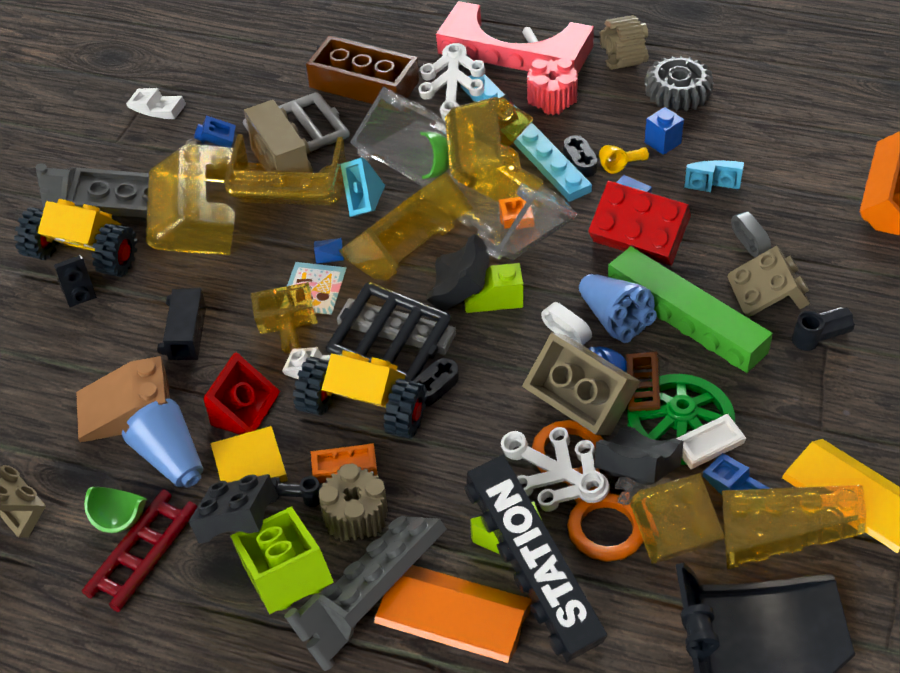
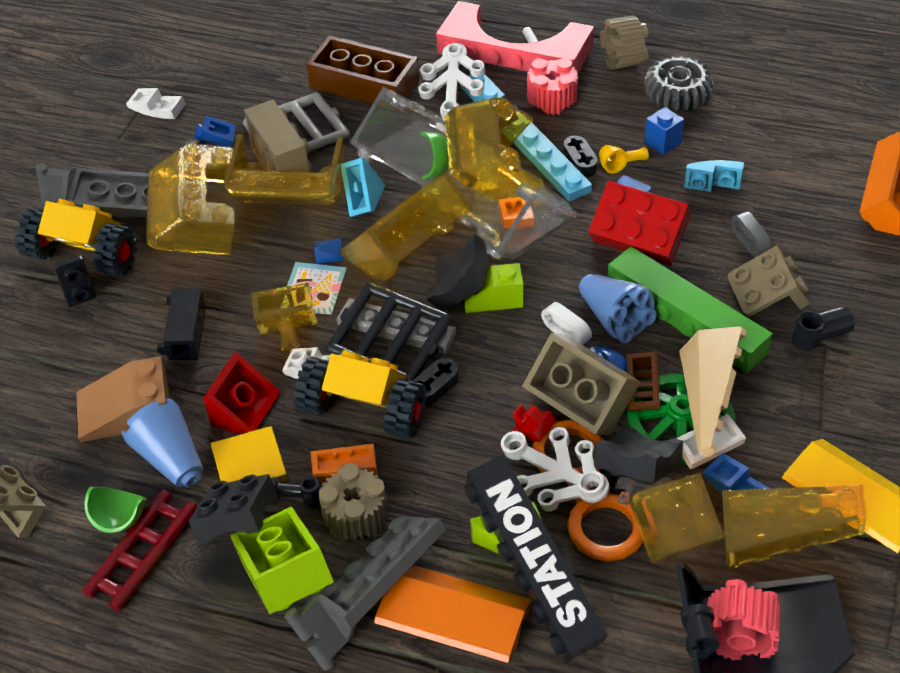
none -> red tile [511,405,556,442]
none -> tan wedge [679,326,747,458]
none -> coral brick [707,579,781,661]

